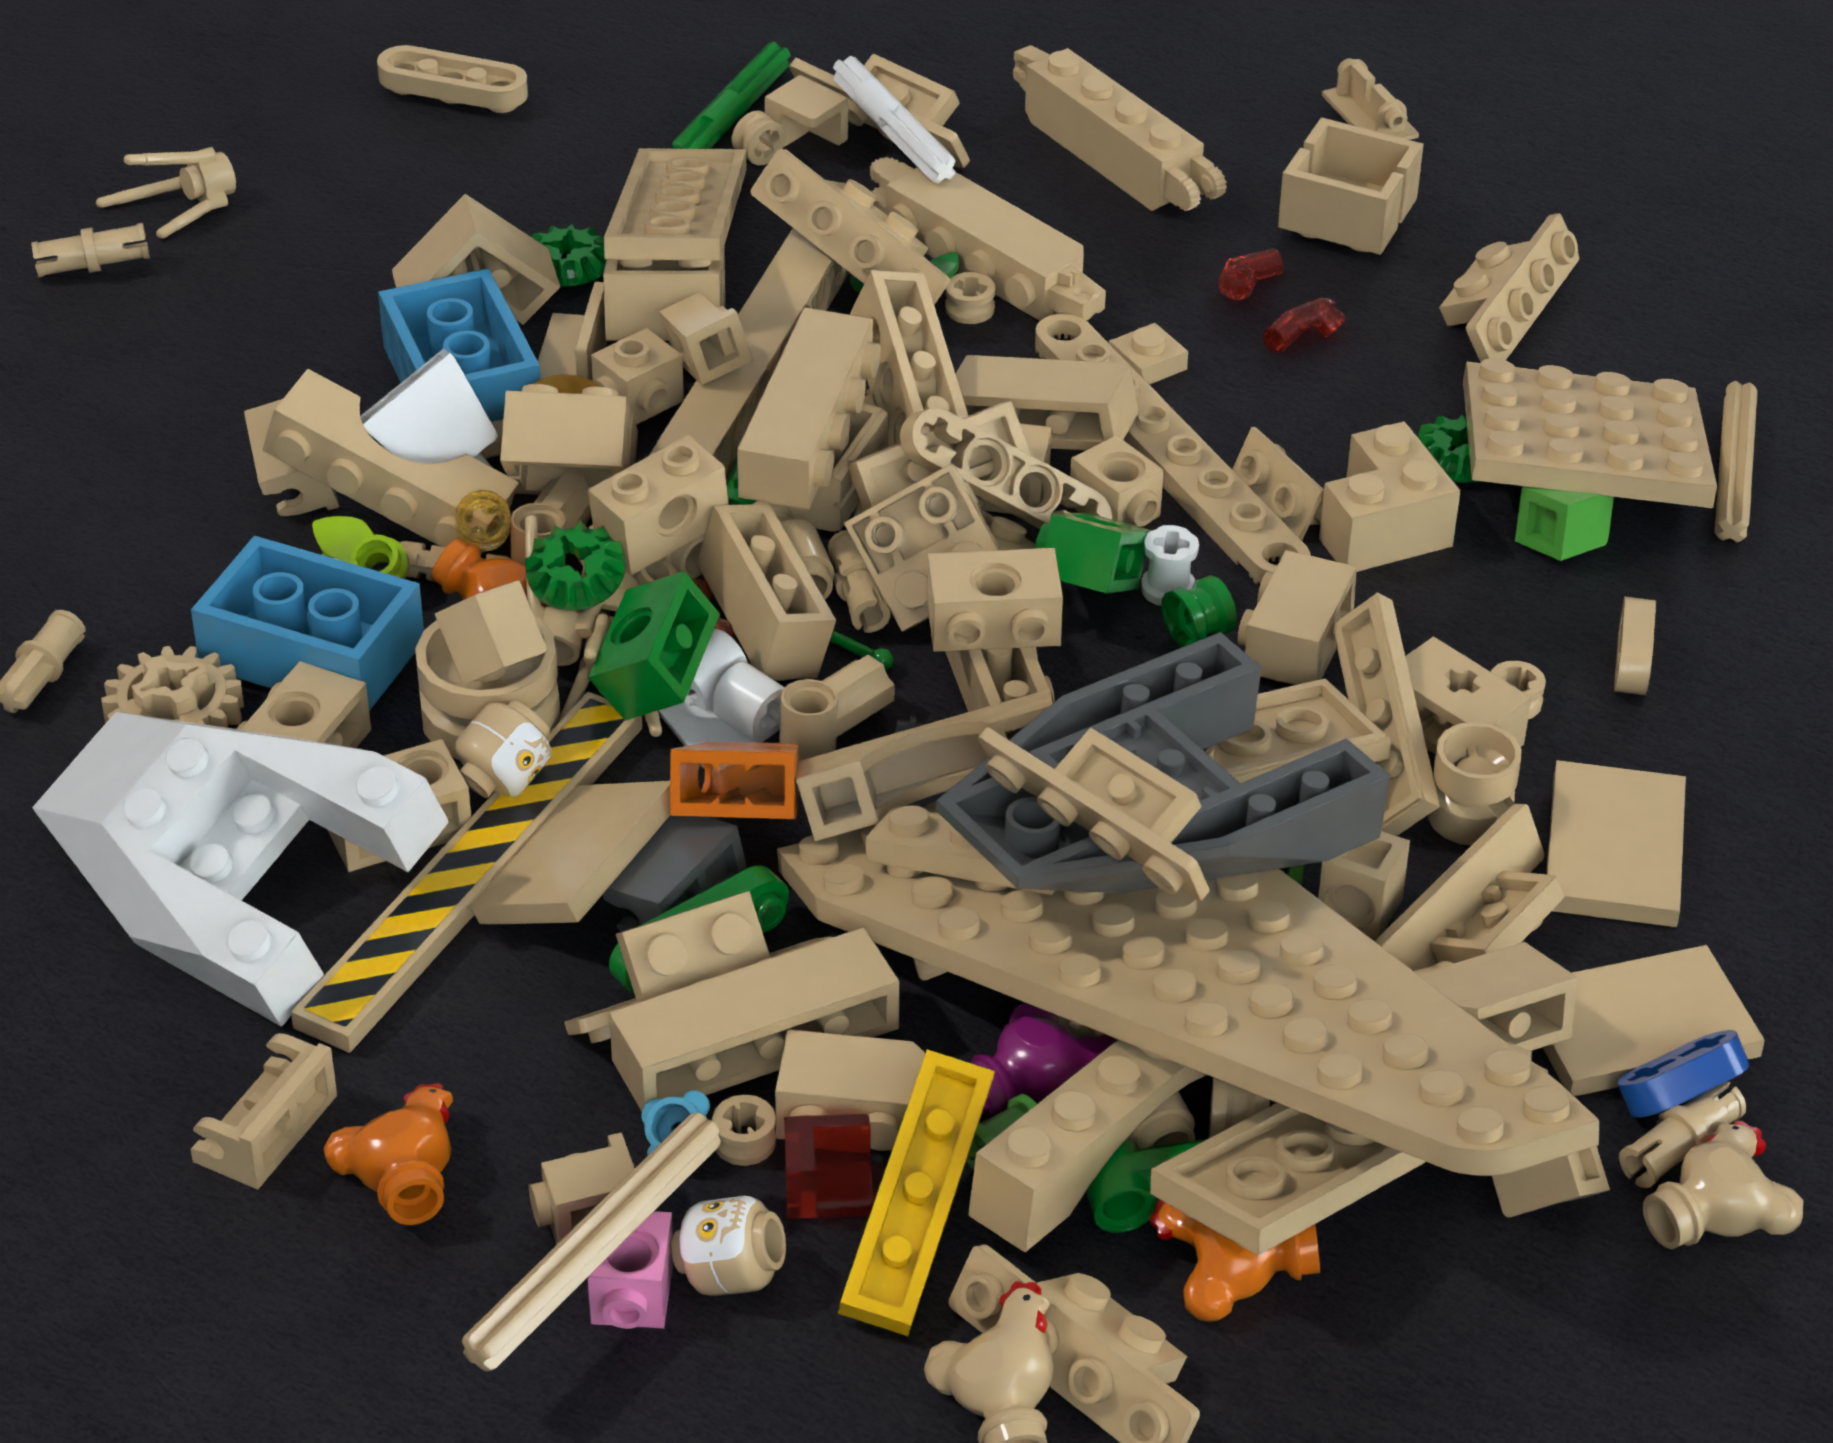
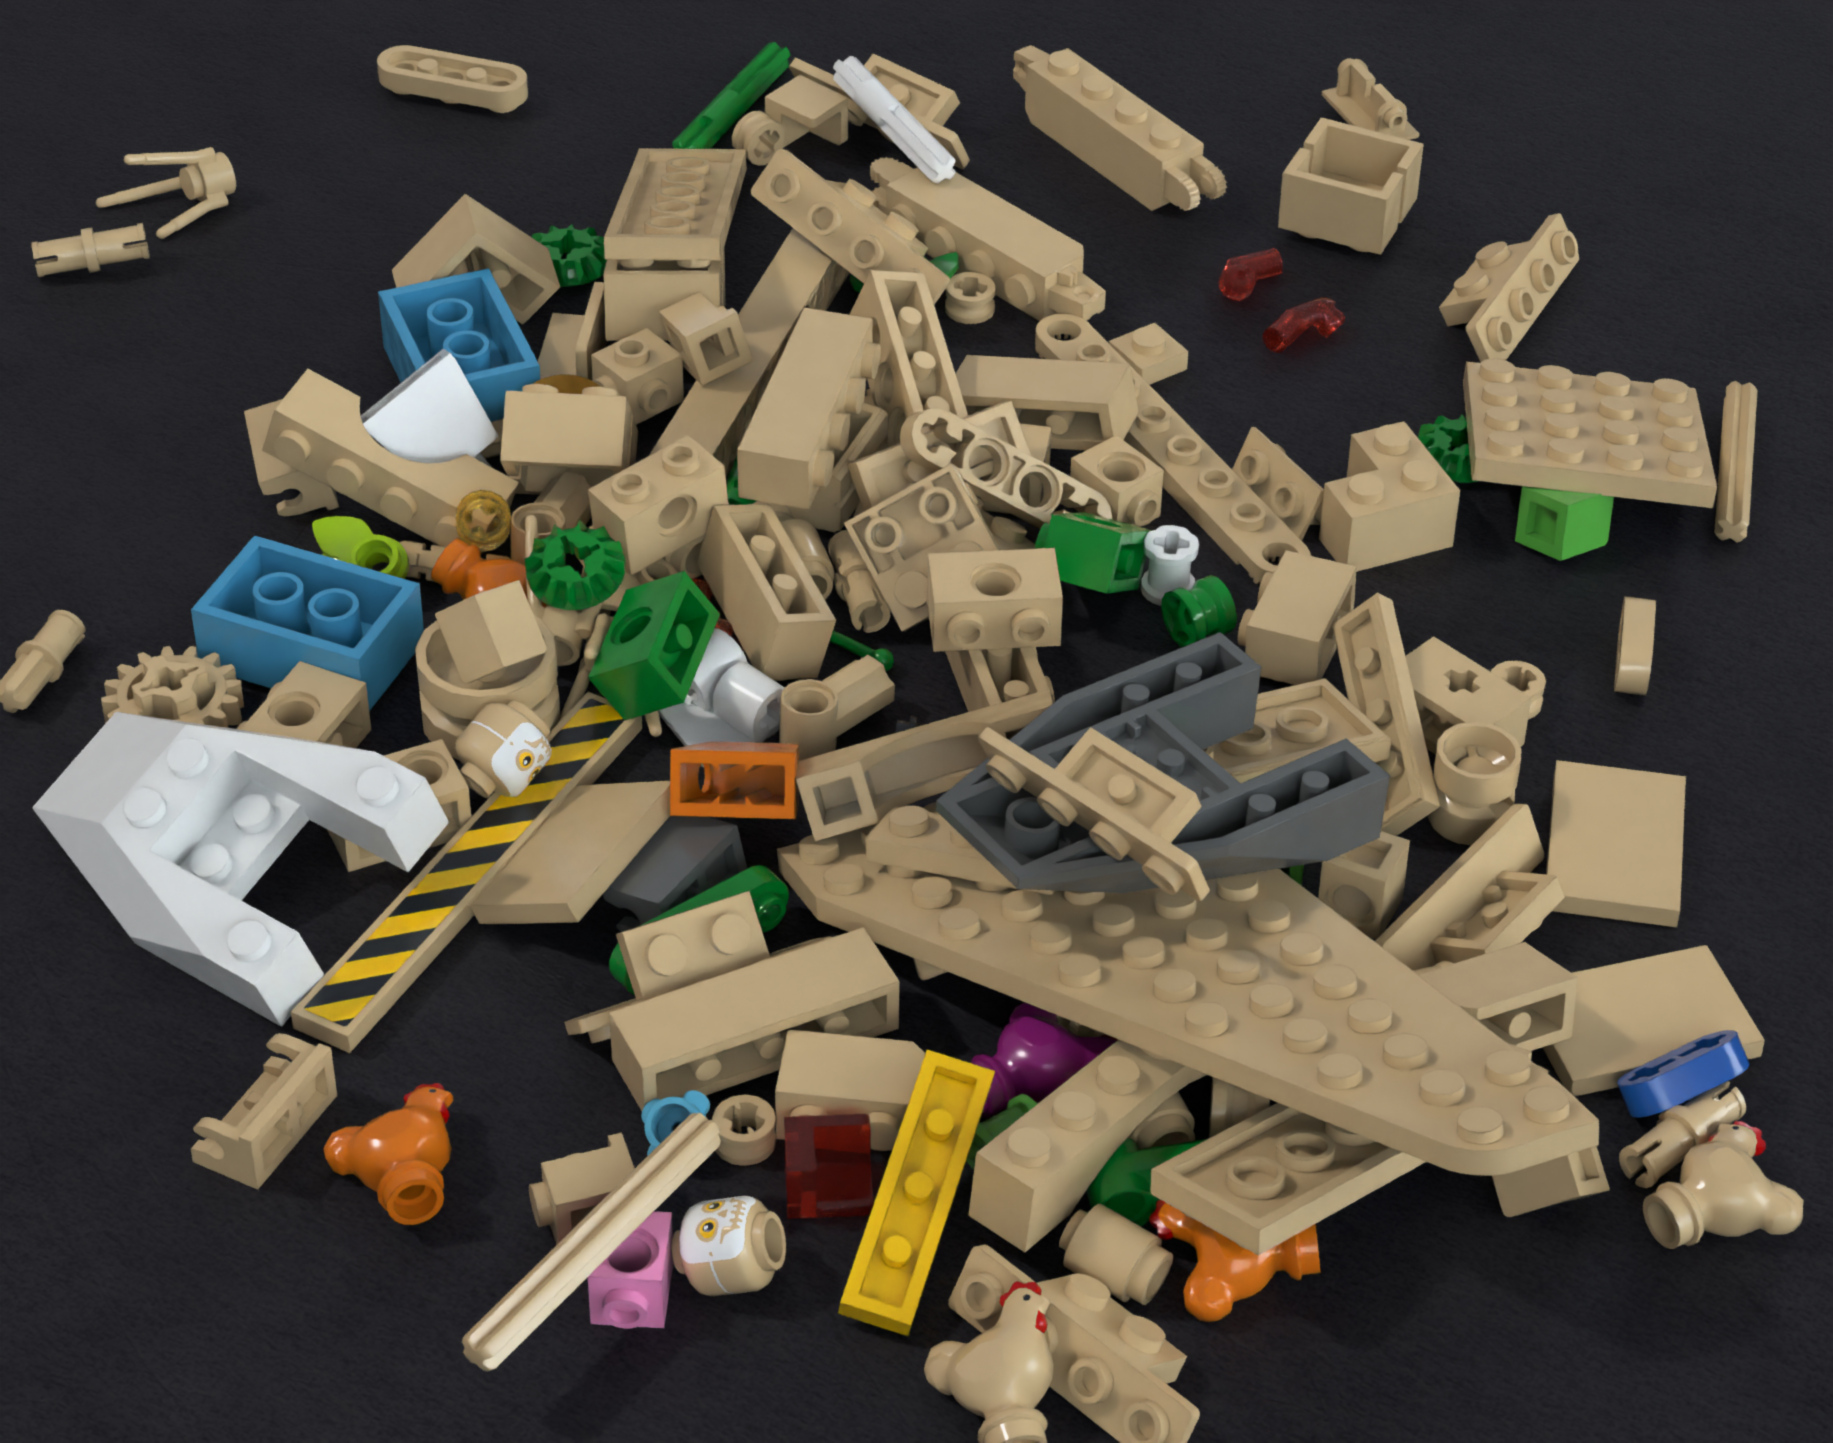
none -> tan brick [1059,1204,1173,1305]

